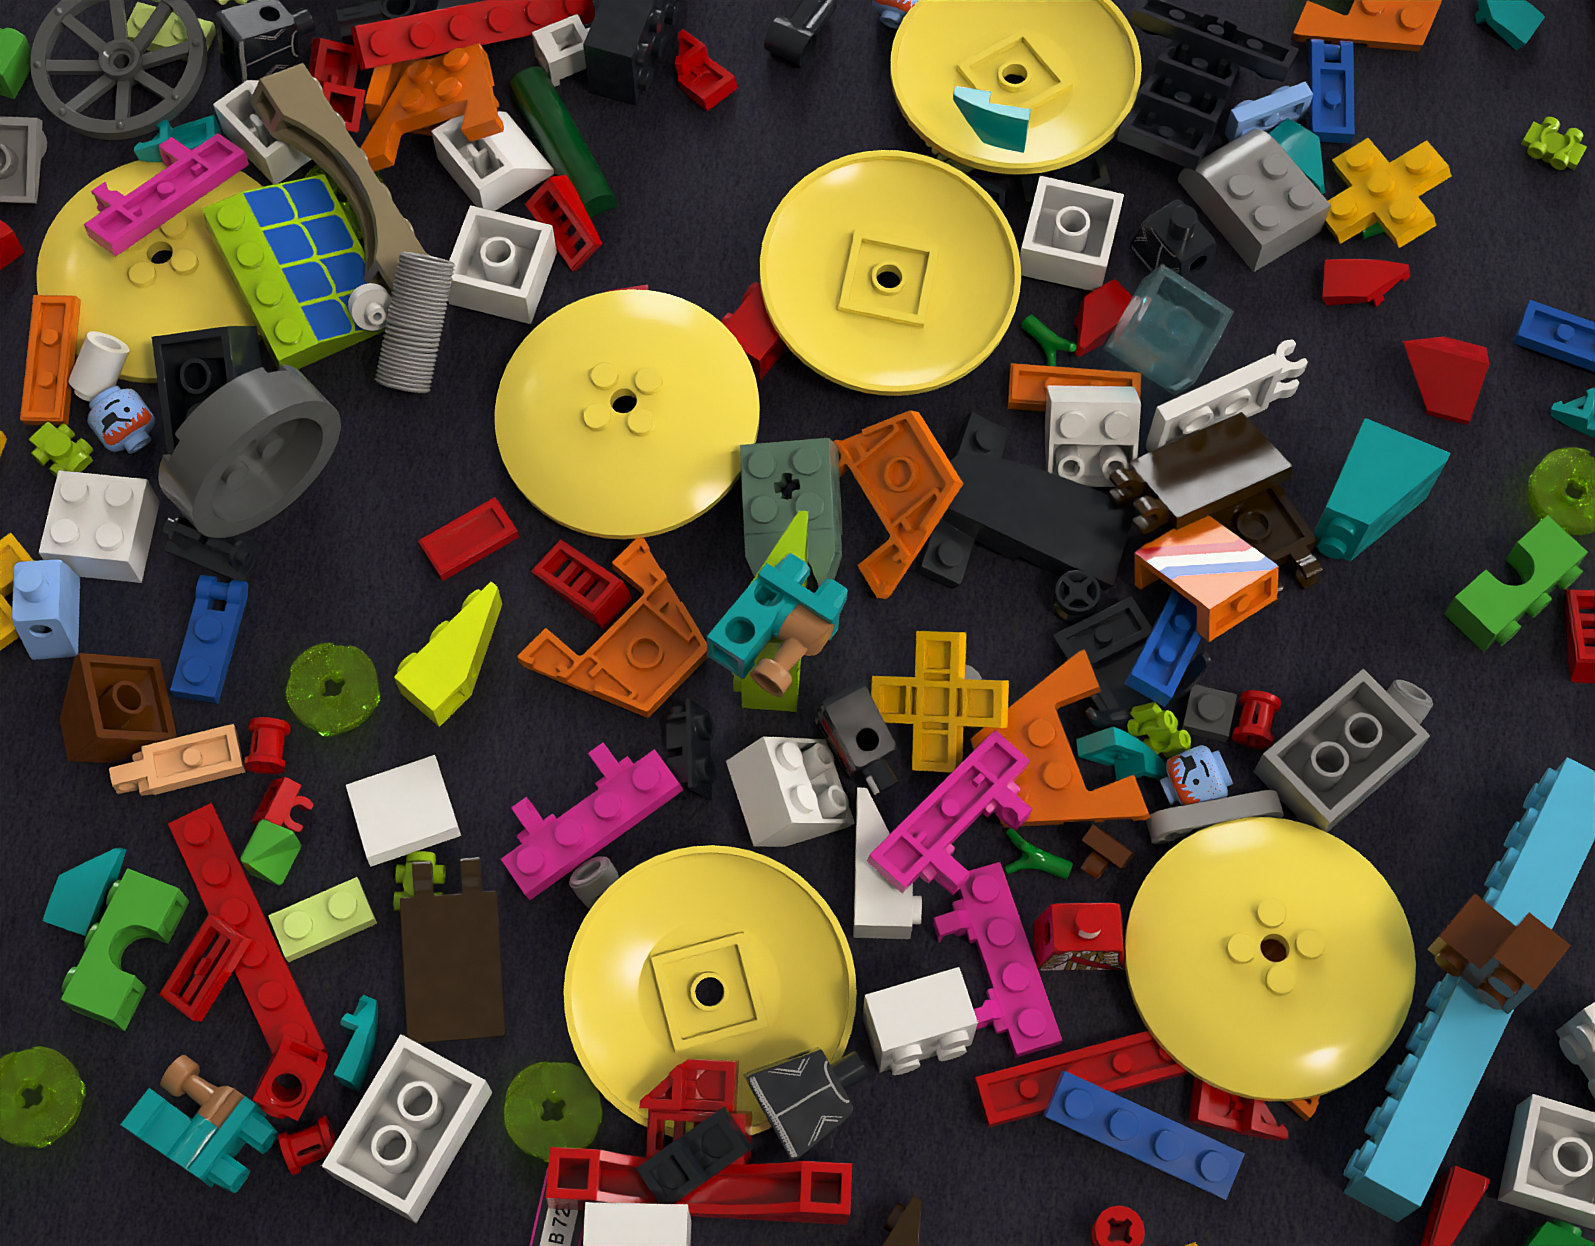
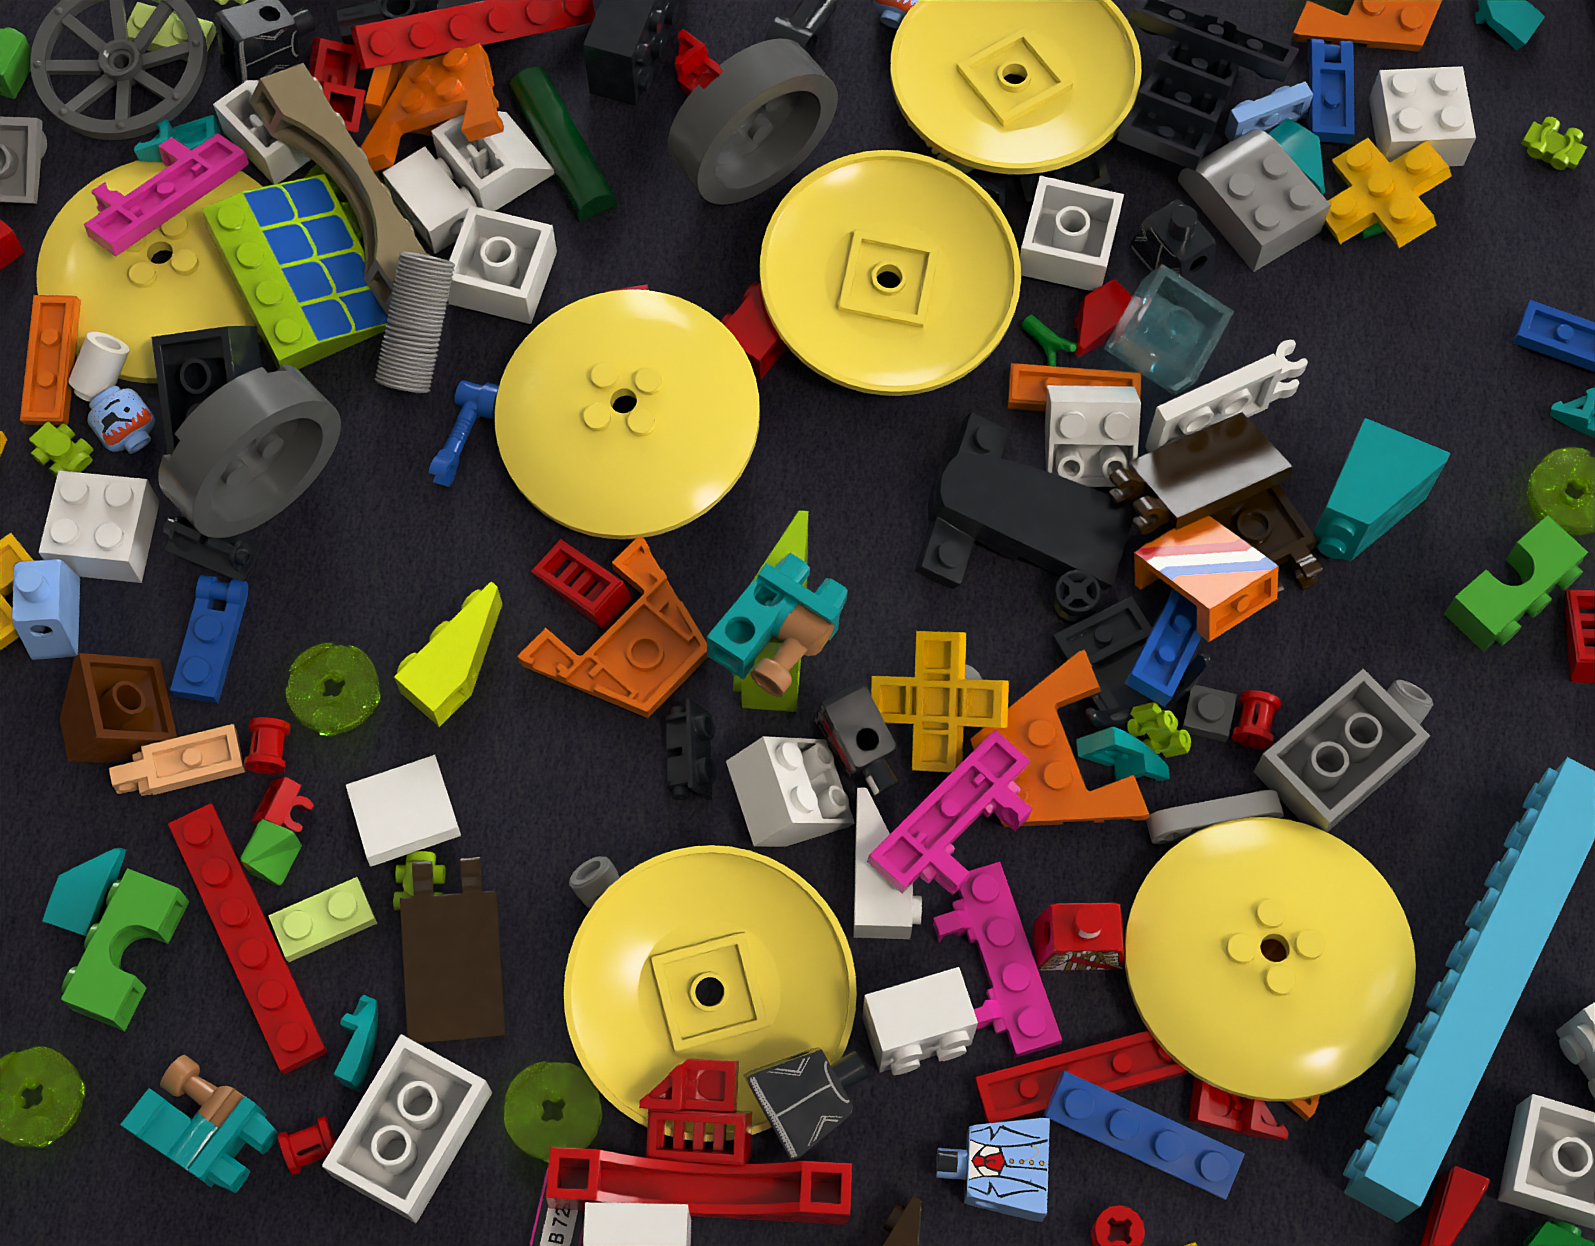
red tile [159,913,253,1022] -> none
red brick [253,1034,328,1121] -> none
white tile [348,283,392,331] -> none
red tile [418,497,519,581] -> none
dark pink hinge [501,743,683,900] -> none
red slope [525,175,602,271] -> none
white brick [532,14,590,86] -> none
black slope [636,1106,753,1204] -> none
sand green brick [740,438,843,588] -> none
orange wing [833,410,963,599] -> none
teal slope [953,86,1031,153] -> none
green bar [1004,828,1073,880] -> none
reddish brown tile [1081,825,1135,879] -> none
light blue head [1160,745,1233,806] -> none
red slope [1322,259,1410,307] -> none
red slope [1403,336,1489,425] -> none
reddish brown brick [1427,894,1571,1014] -> none
none -> white brick [382,147,477,254]
none -> blue brick [428,380,499,487]
none -> dark grey brick [668,39,838,205]
none -> light blue torso [936,1118,1050,1222]
none -> white brick [1369,66,1476,166]

